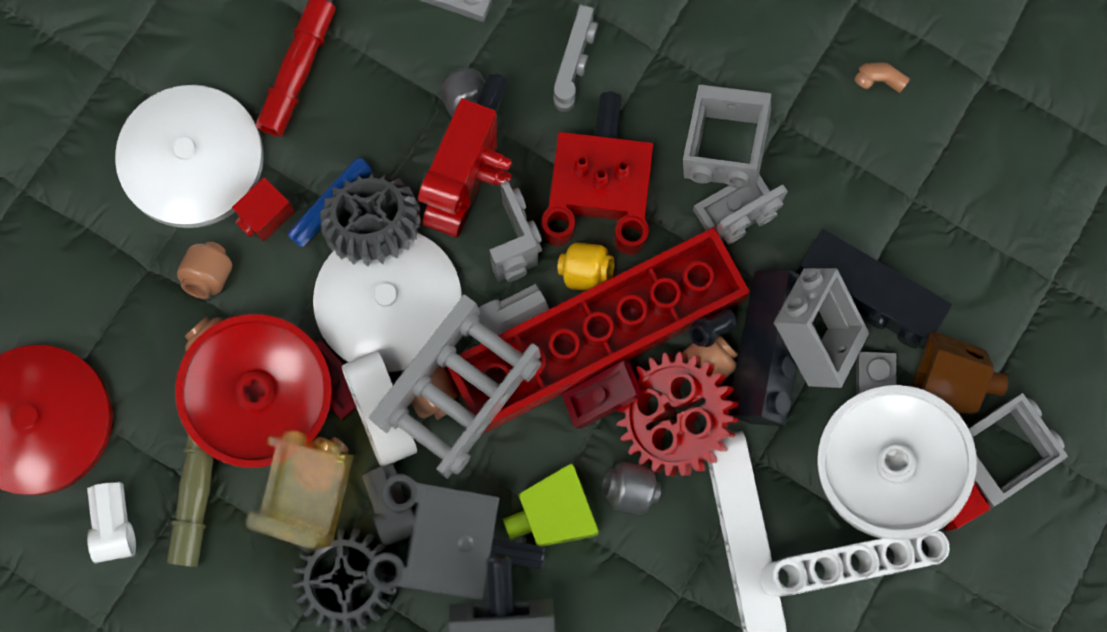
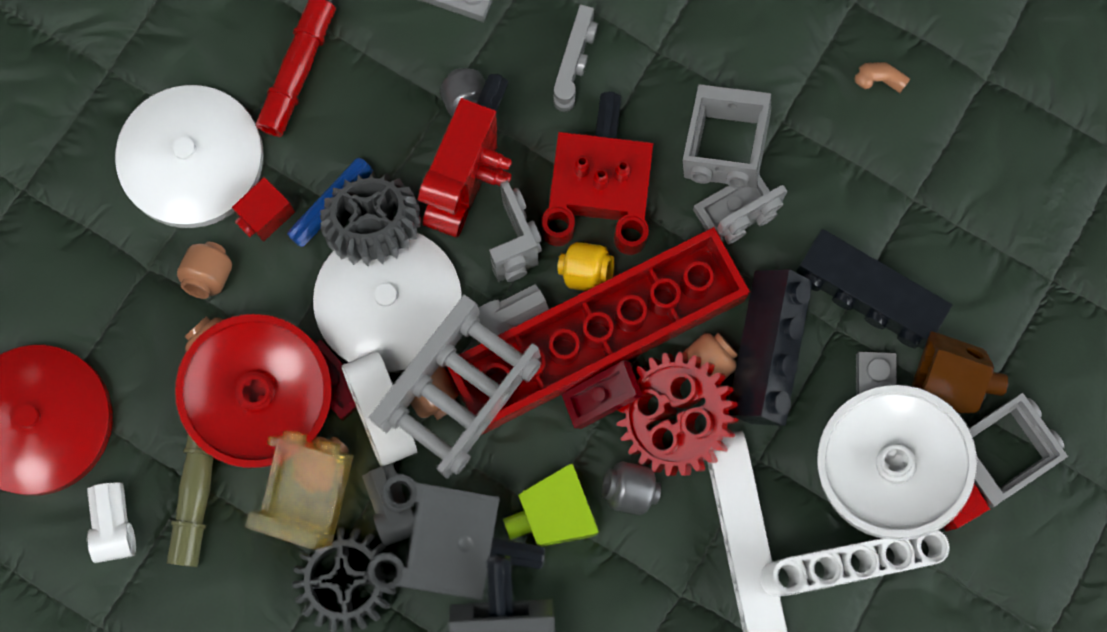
black pin [689,308,737,347] -> none
light grey window [774,268,869,388] -> none

